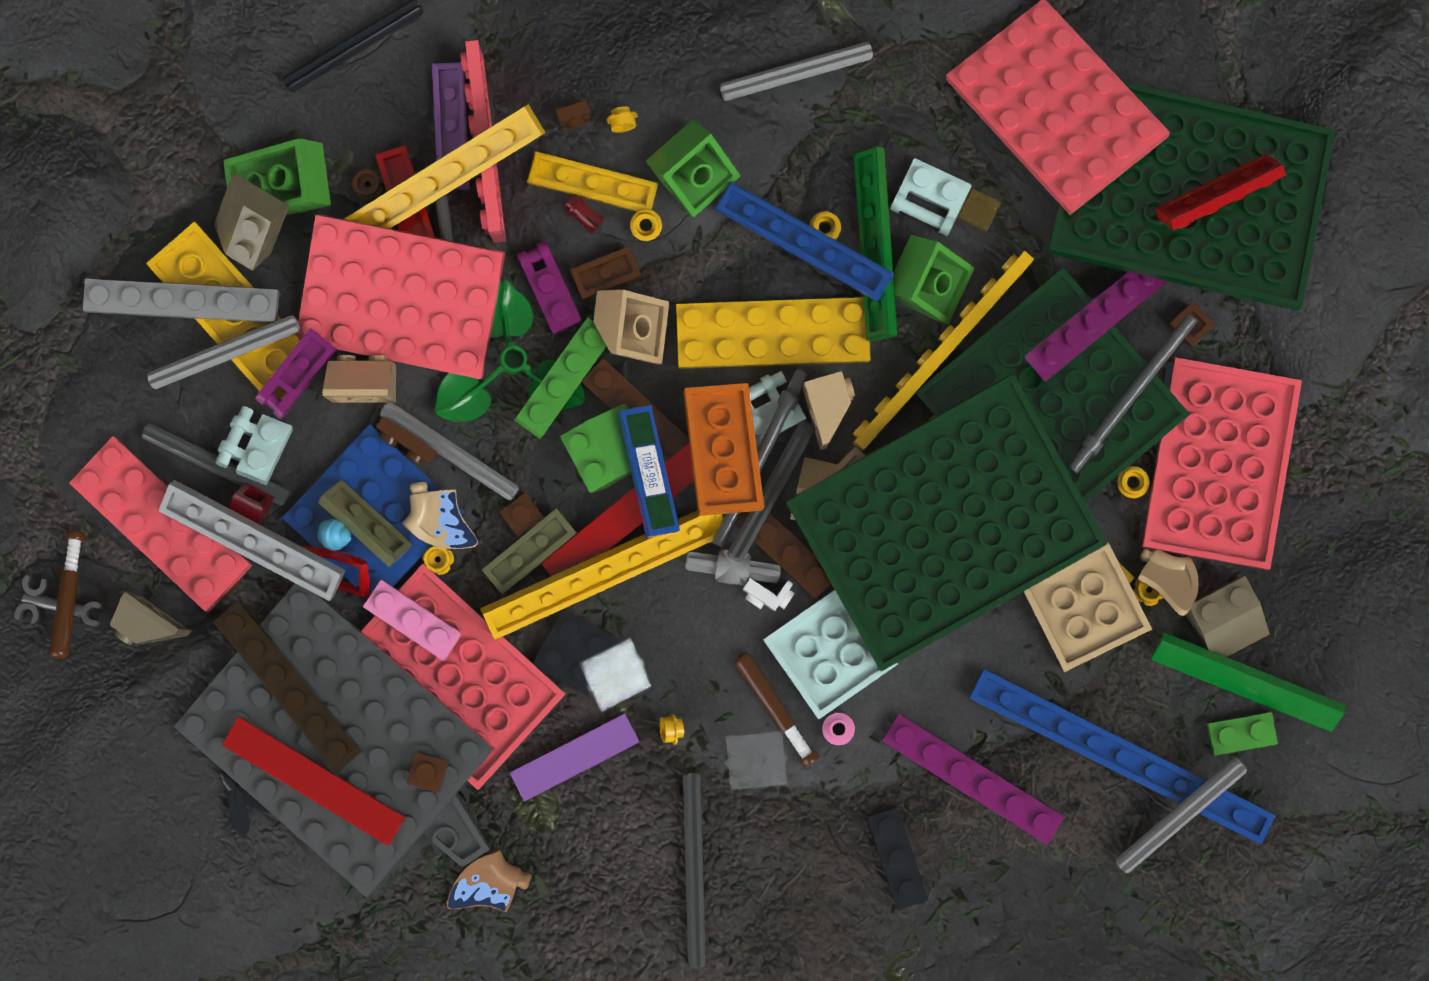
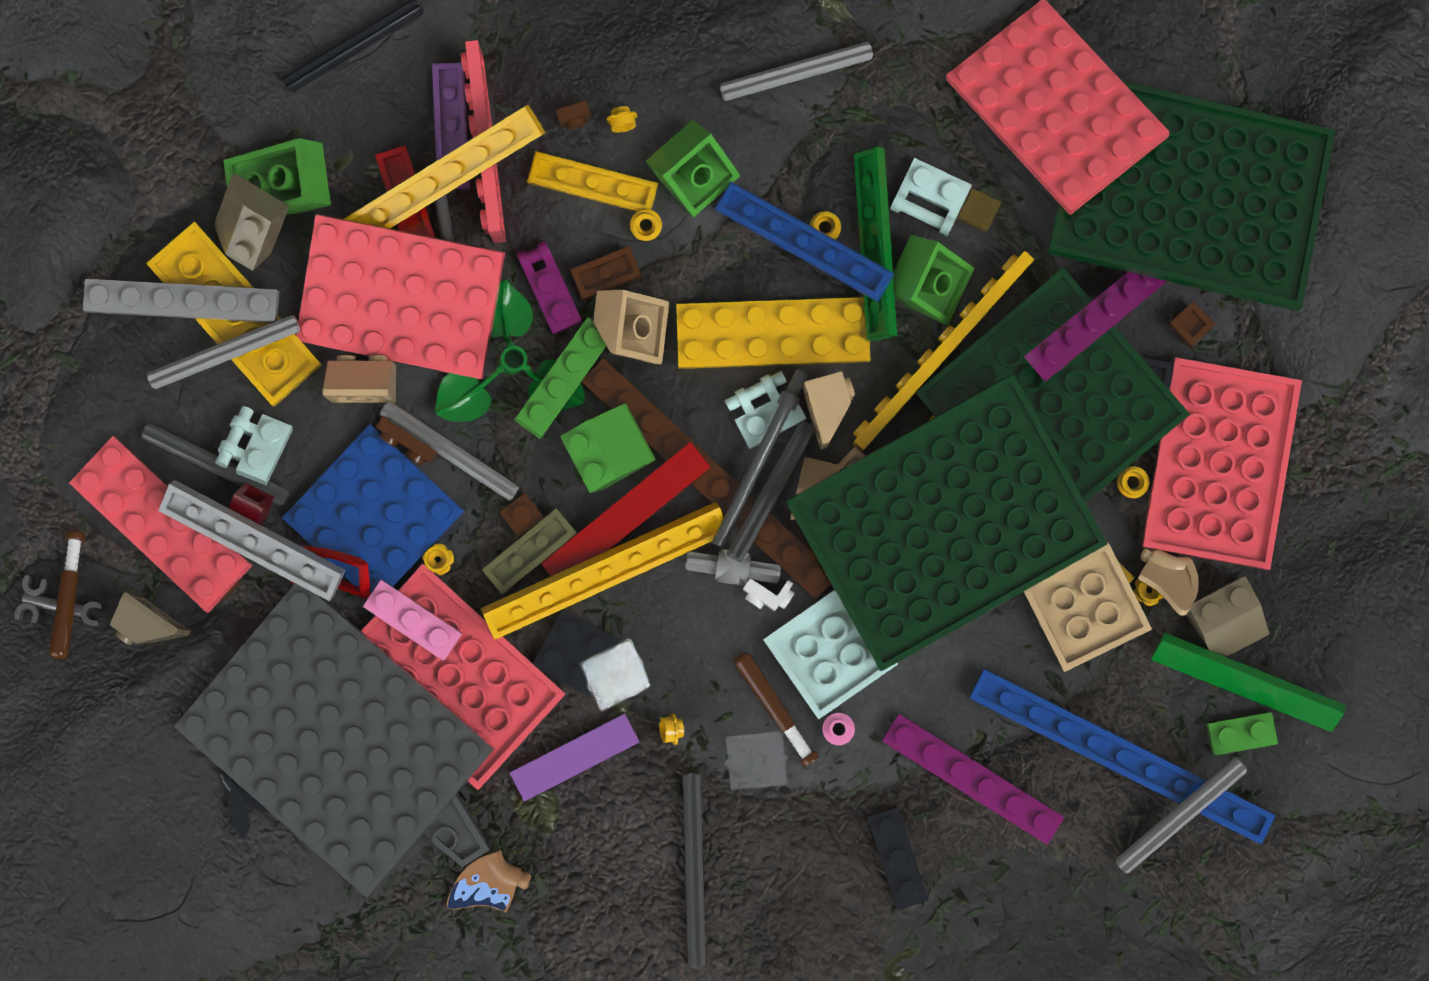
dark brown plate [213,601,363,773] -> none
red tile [222,717,406,846] -> none
magenta plate [255,328,337,420] -> none
medium azure plate [317,518,351,551] -> none
olive plate [318,479,413,567] -> none
reddish brown plate [352,169,383,200] -> none
arm [402,481,478,549] -> none
reddish brown plate [407,751,449,793] -> none
dark red pin [564,194,605,234] -> none
tile [618,405,680,538] -> none
orange plate [683,383,764,516] -> none
dark grey bar [1067,314,1198,474] -> none
red plate [1155,154,1286,230] -> none

